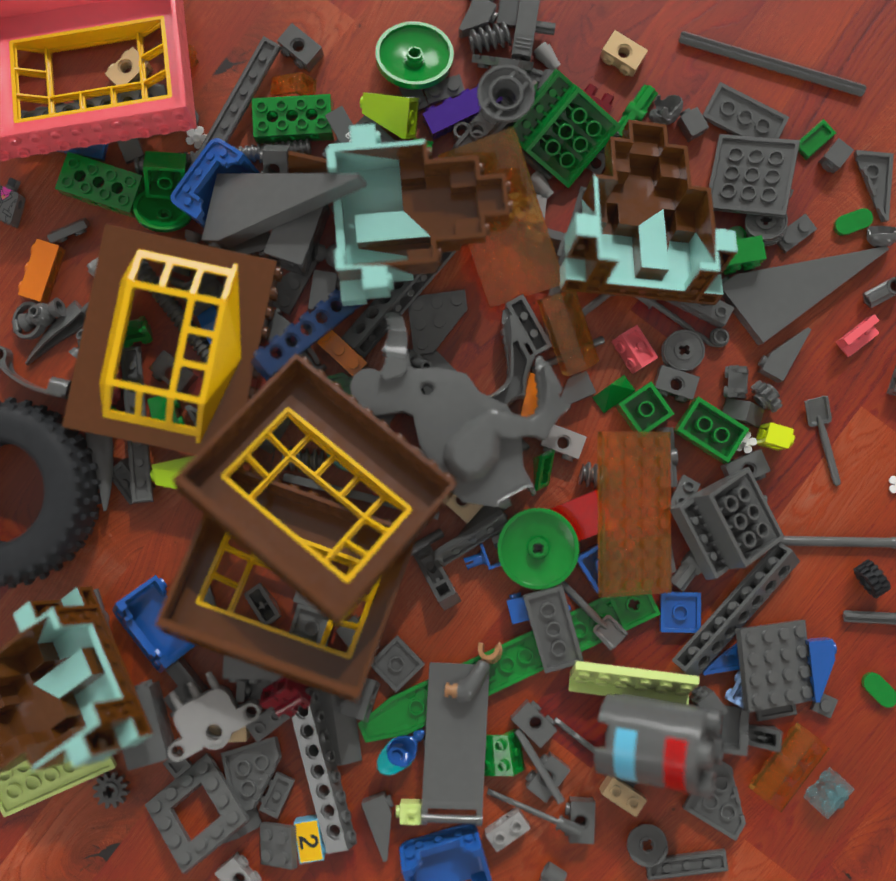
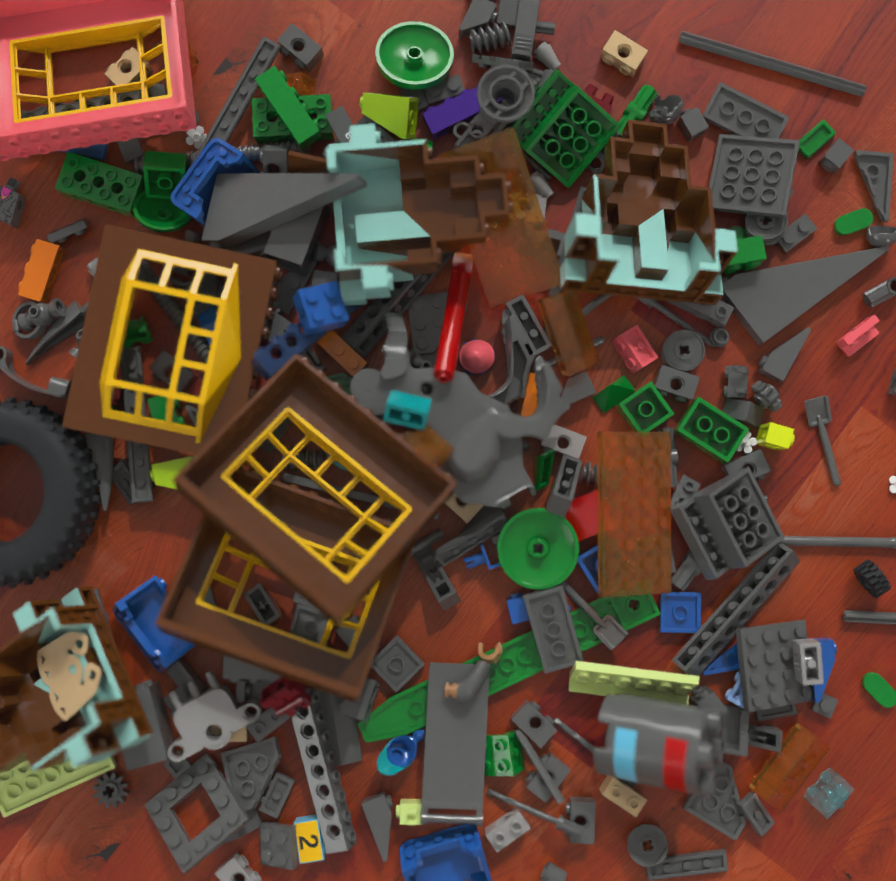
none -> tan piece [37,631,101,721]
none -> green brick [255,66,322,150]
none -> blue brick [293,281,349,336]
none -> teal brick [383,390,432,430]
none -> clear orange bracket [403,423,454,465]
none -> red brick [433,252,474,383]
none -> coral hair [457,339,496,375]
none -> dark grey brick [545,454,582,517]
none -> dark grey plate [737,791,775,837]
none -> light grey brick [792,638,824,685]

